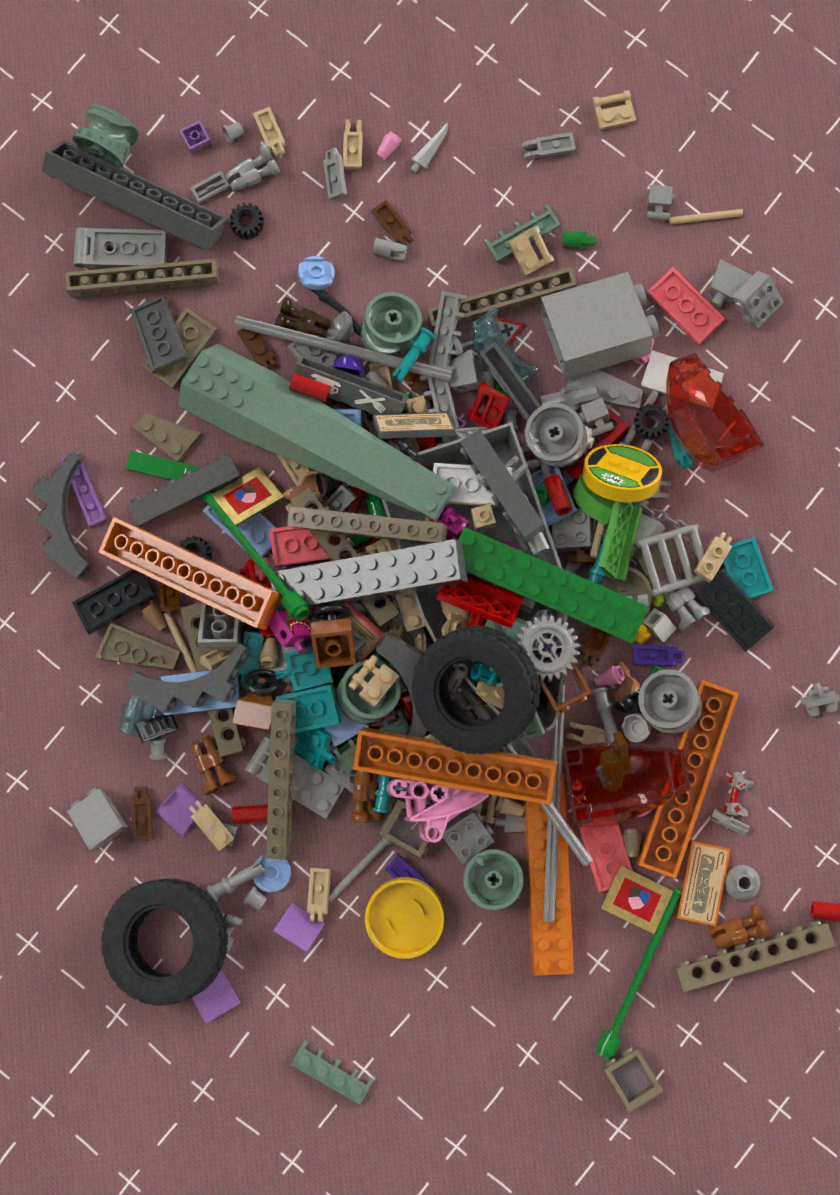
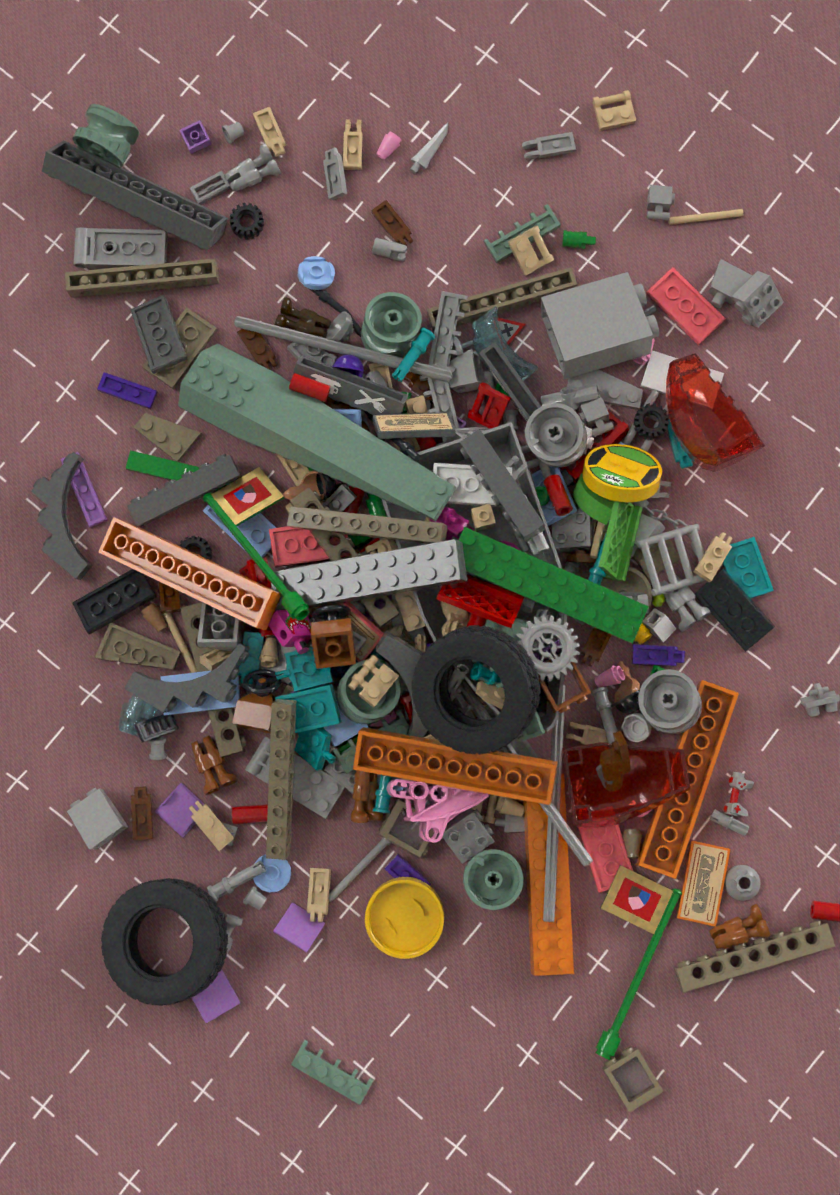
none -> dark purple plate [97,372,158,410]

